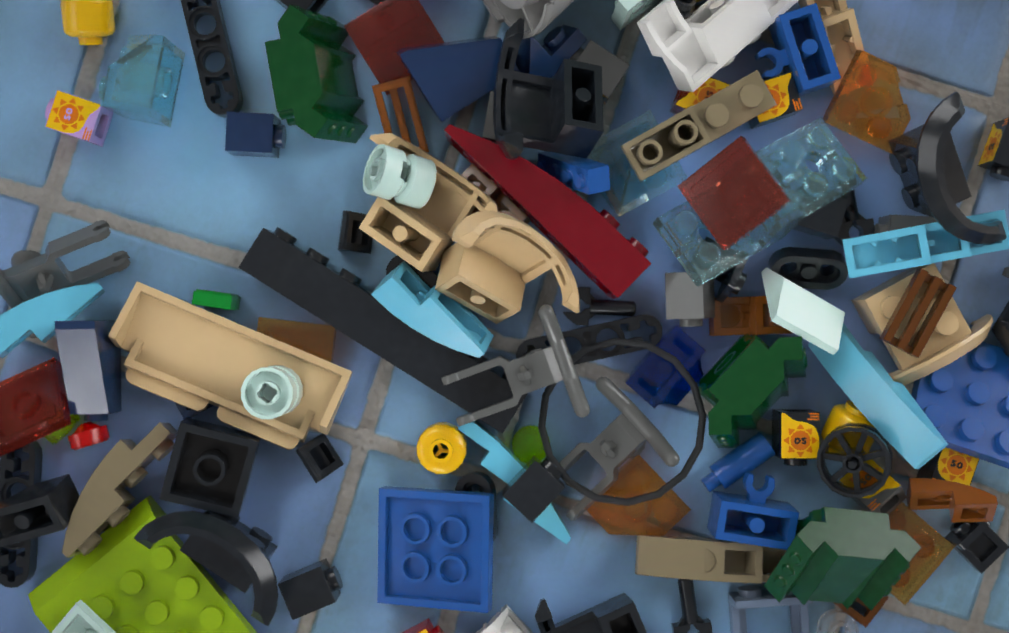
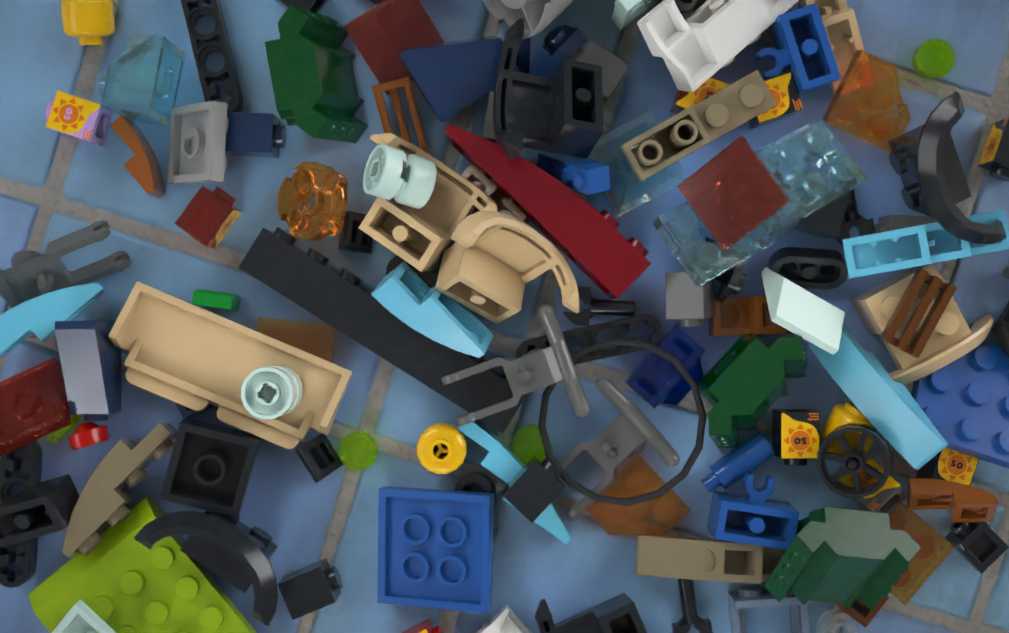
none -> dark orange slope [110,115,165,198]
none -> light grey plate [168,100,229,185]
none -> clear red brick [175,186,242,249]
none -> clear orange plate [277,162,348,241]
none -> clear neon green tile [339,431,378,471]
none -> clear neon green tile [912,39,955,80]

